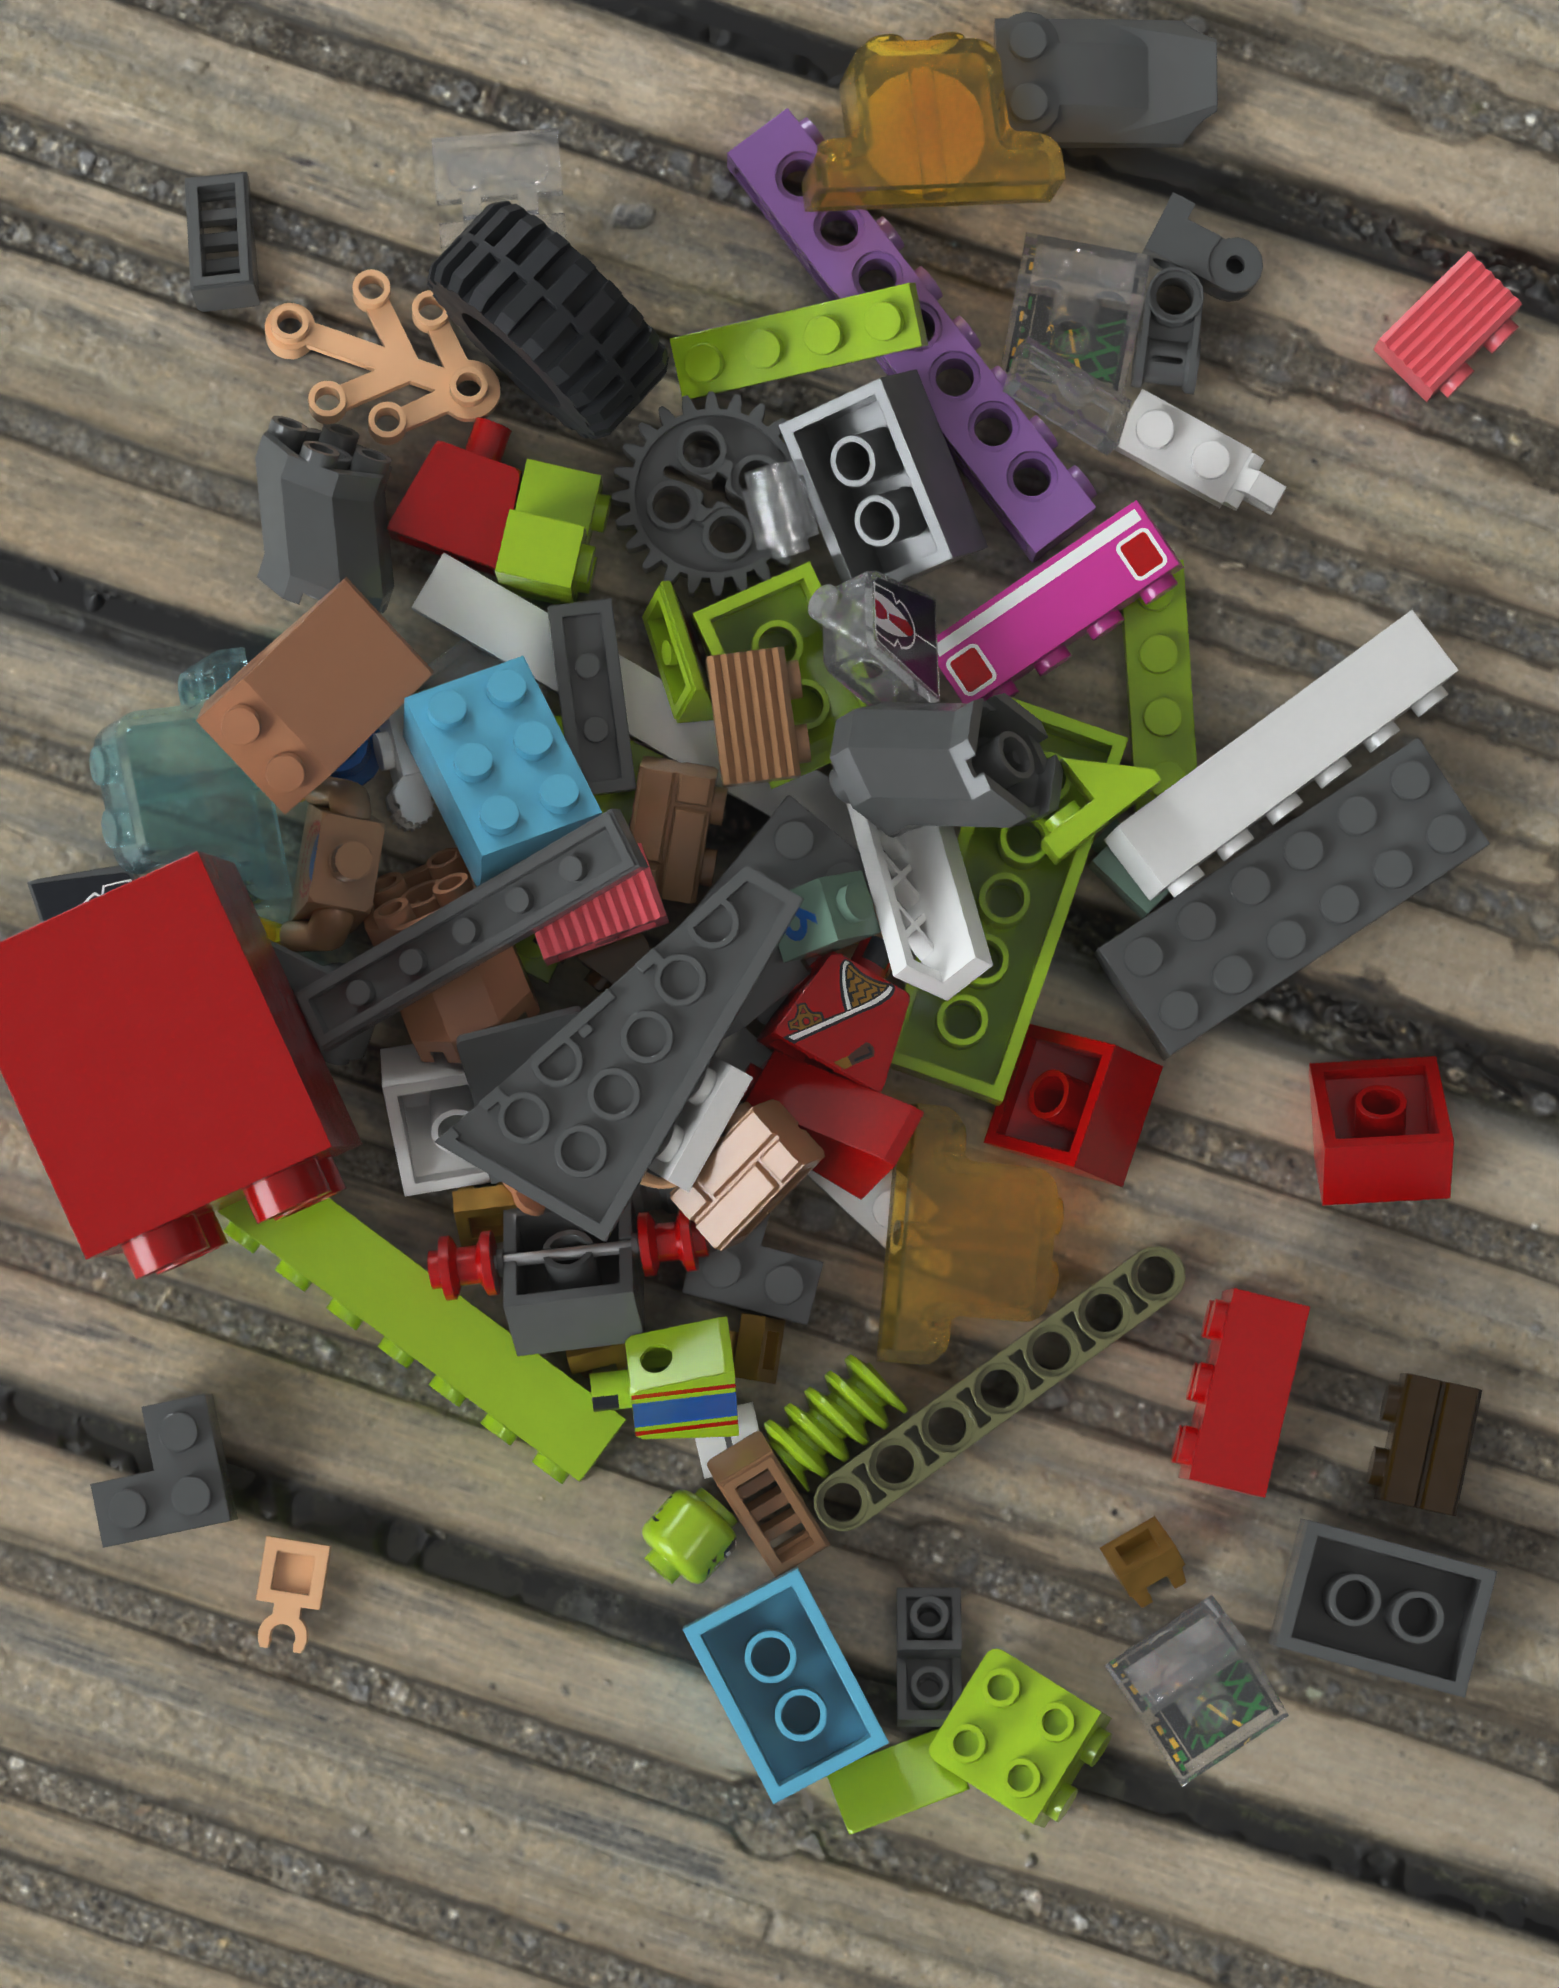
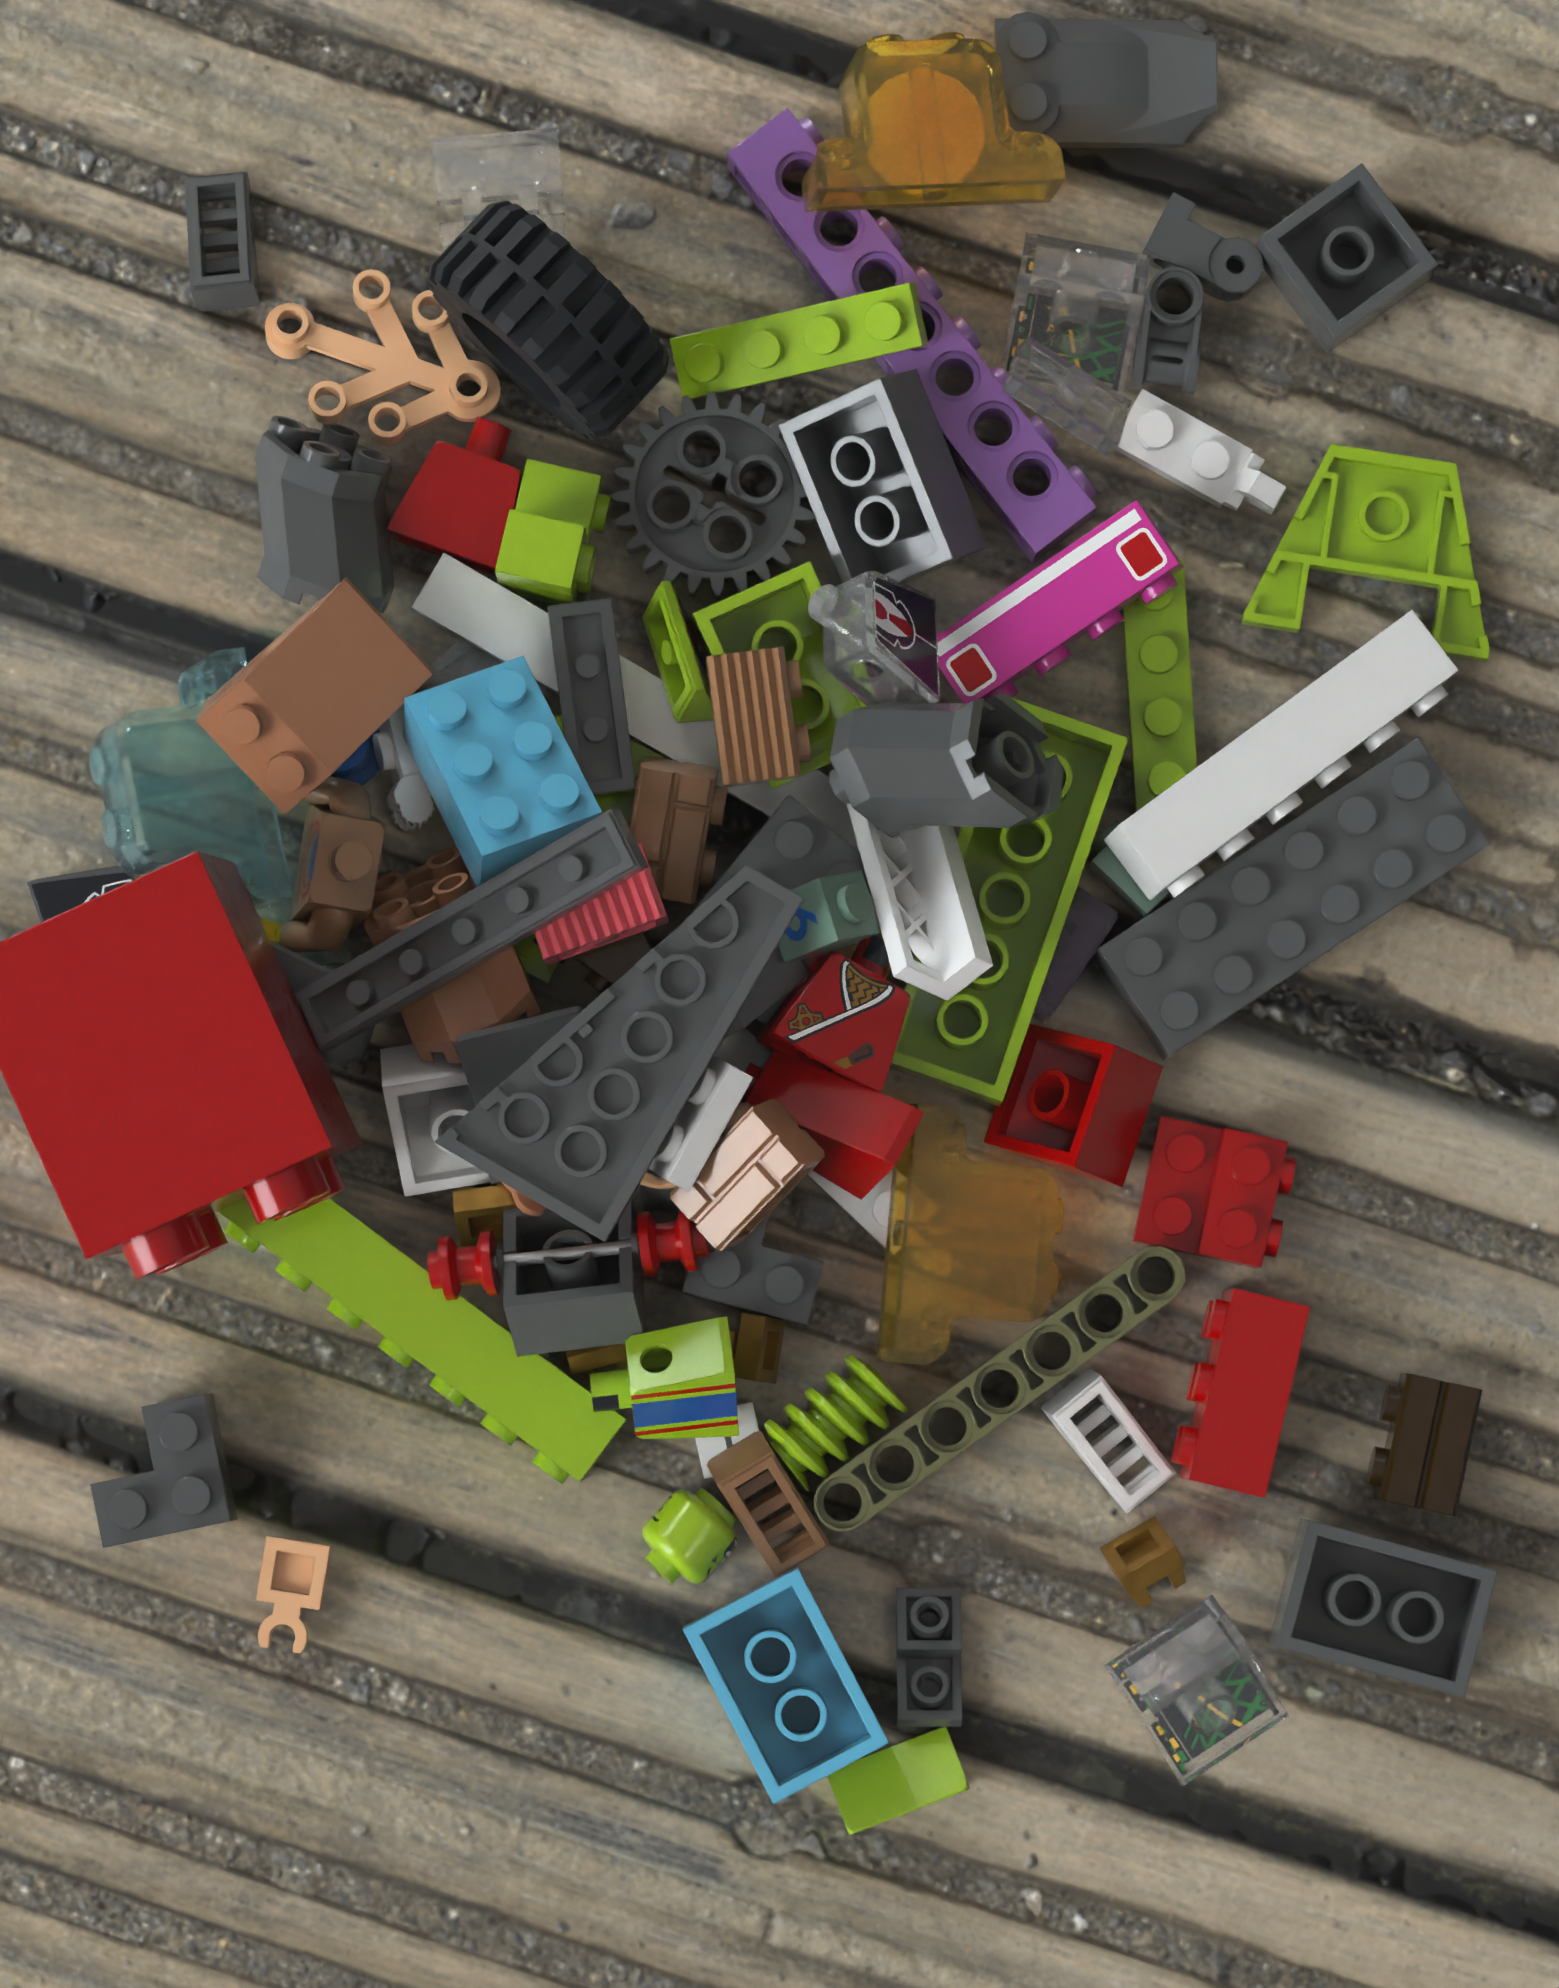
clear brick [742,460,819,559] -> none
lime bracket [929,1649,1112,1828] -> none
lime slope [1040,758,1162,866] -> none
red slope [1309,1056,1454,1206] -> none
coral brick [1373,251,1522,402] -> none
none -> slope [1033,886,1119,1023]
none -> white slope [1041,1369,1176,1513]
none -> red plate [1132,1116,1297,1269]
none -> lime wing [1241,444,1490,663]
none -> dark grey brick [1256,163,1438,354]

